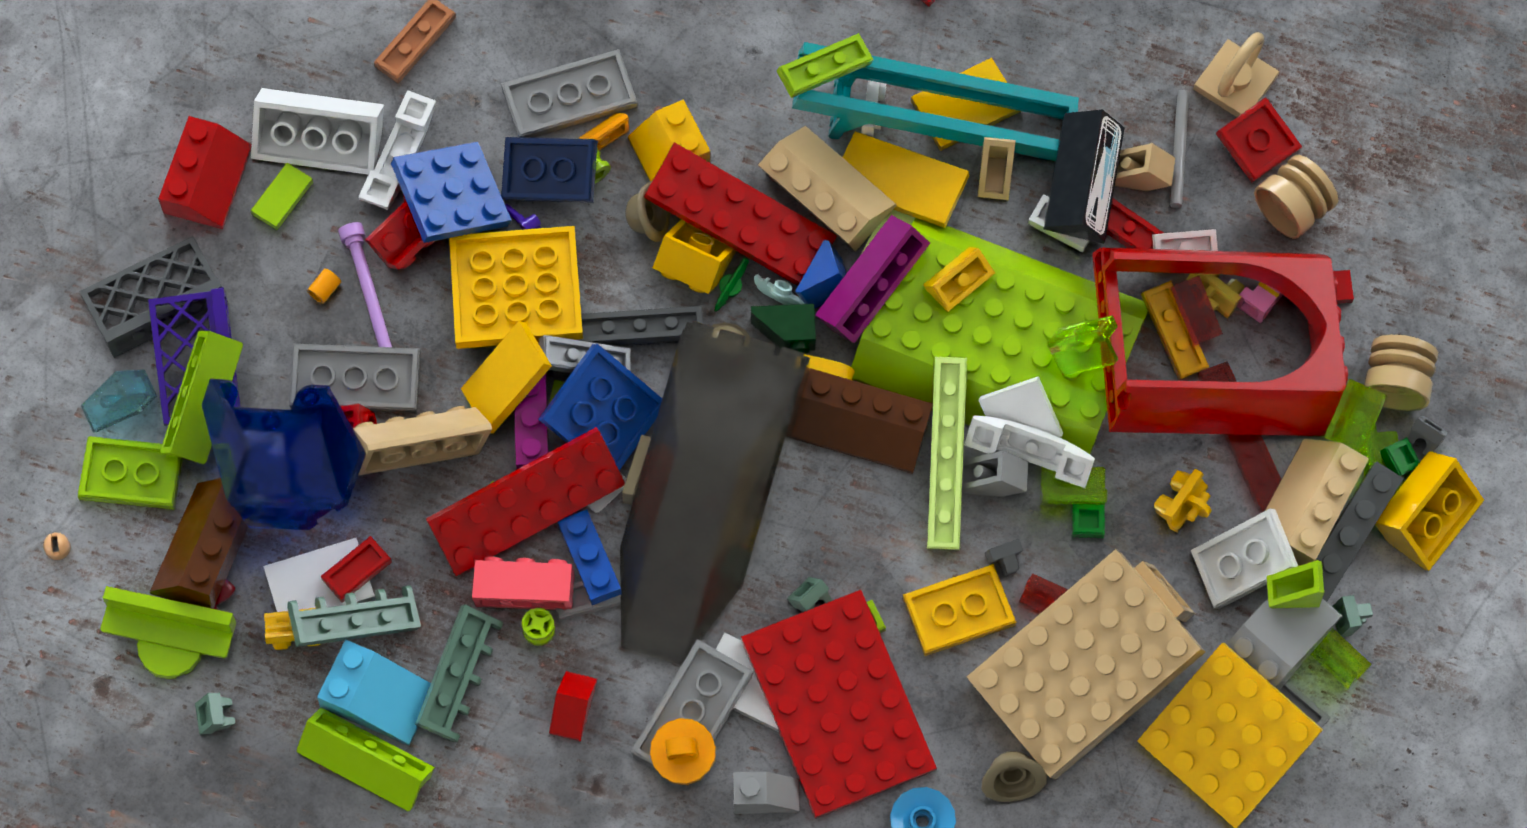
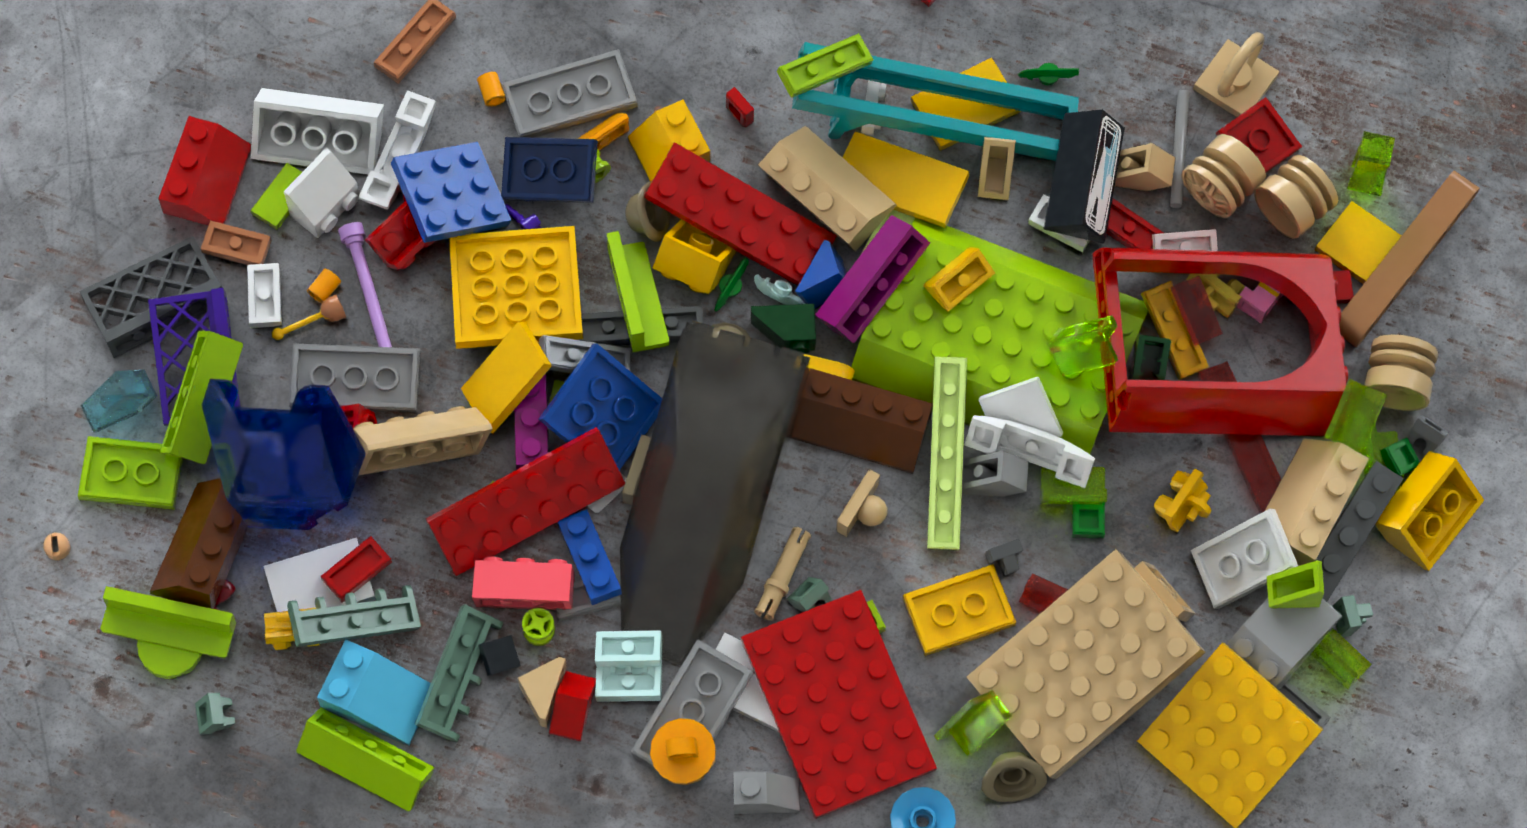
none -> nougat plate [201,220,272,265]
none -> white plate [247,263,282,328]
none -> hinge [271,294,347,340]
none -> white slope [284,148,360,238]
none -> light orange hinge [477,72,506,107]
none -> black tile [478,635,521,676]
none -> tan slope [518,657,567,728]
none -> light aqua slope [595,631,662,702]
none -> lime panel [606,231,669,352]
none -> red tile [726,87,754,128]
none -> tan pin [754,527,811,621]
none -> tan tile [836,469,888,537]
none -> clear neon green panel [934,690,1012,756]
none -> green piece [1018,63,1079,85]
none -> dark green torso [1129,334,1171,380]
none -> tan wheel [1182,134,1266,218]
none -> yellow tile [1315,201,1402,284]
none -> medium nougat beam [1339,170,1480,348]
none -> clear neon green window [1347,131,1395,196]

